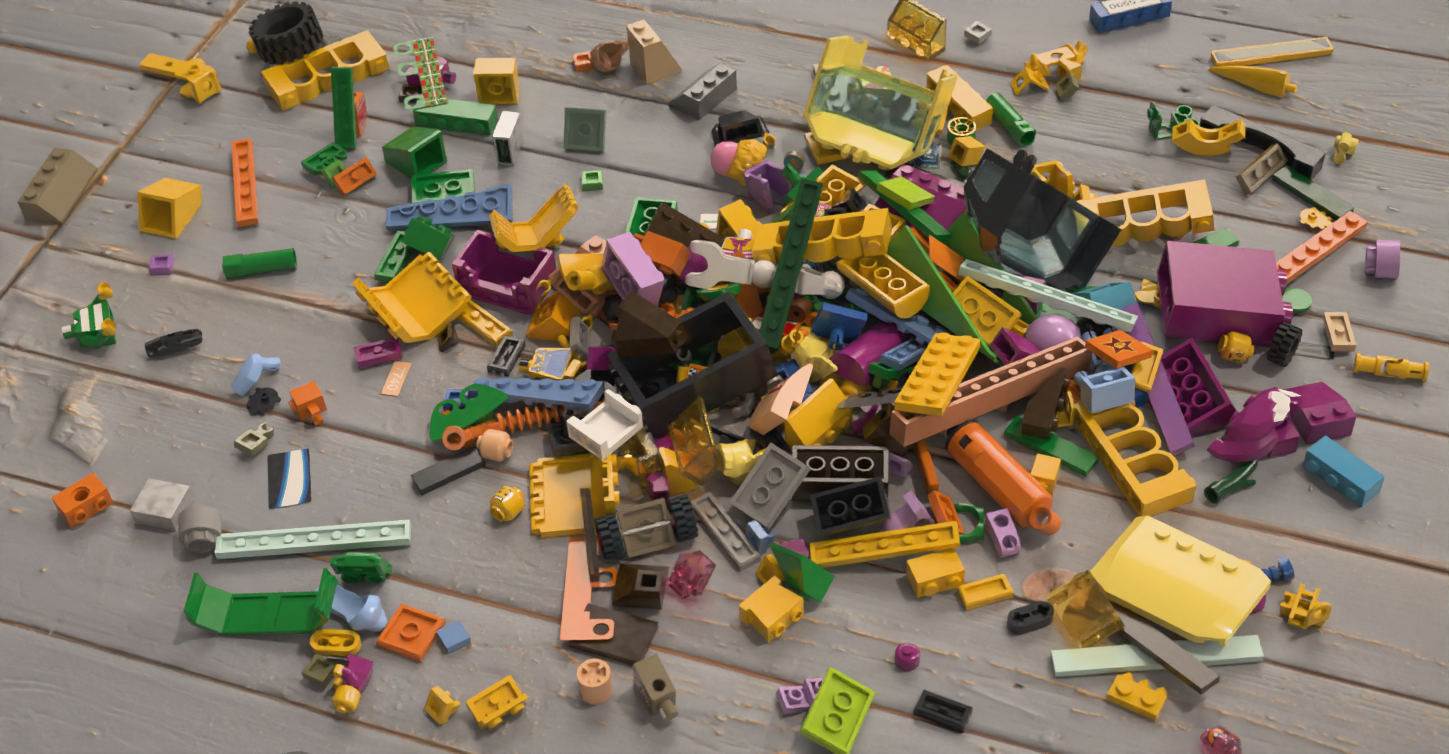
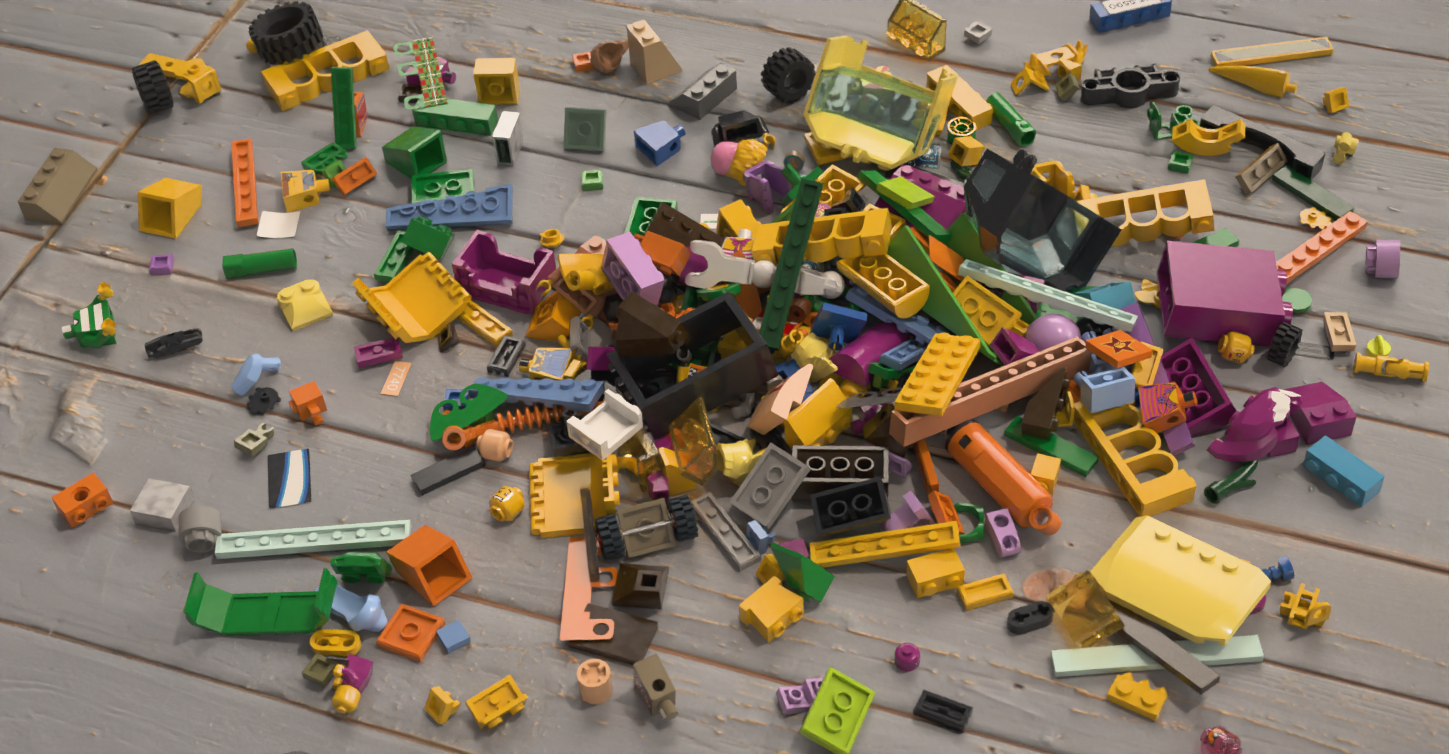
yellow hinge [489,184,578,252] -> none
clear pink brick [667,550,716,599] -> none
none -> black tyre [132,60,174,114]
none -> white sticker [257,211,300,238]
none -> light yellow slope [276,280,333,331]
none -> yellow torso [281,170,331,213]
none -> orange slope [386,525,473,606]
none -> torso [634,121,686,166]
none -> black tyre [761,47,816,103]
none -> black piece [1080,64,1180,108]
none -> orange torso [1138,382,1197,434]
none -> green tile [1168,151,1194,174]
none -> yellow tile [1322,87,1349,113]
none -> neon yellow tile [1366,335,1391,357]

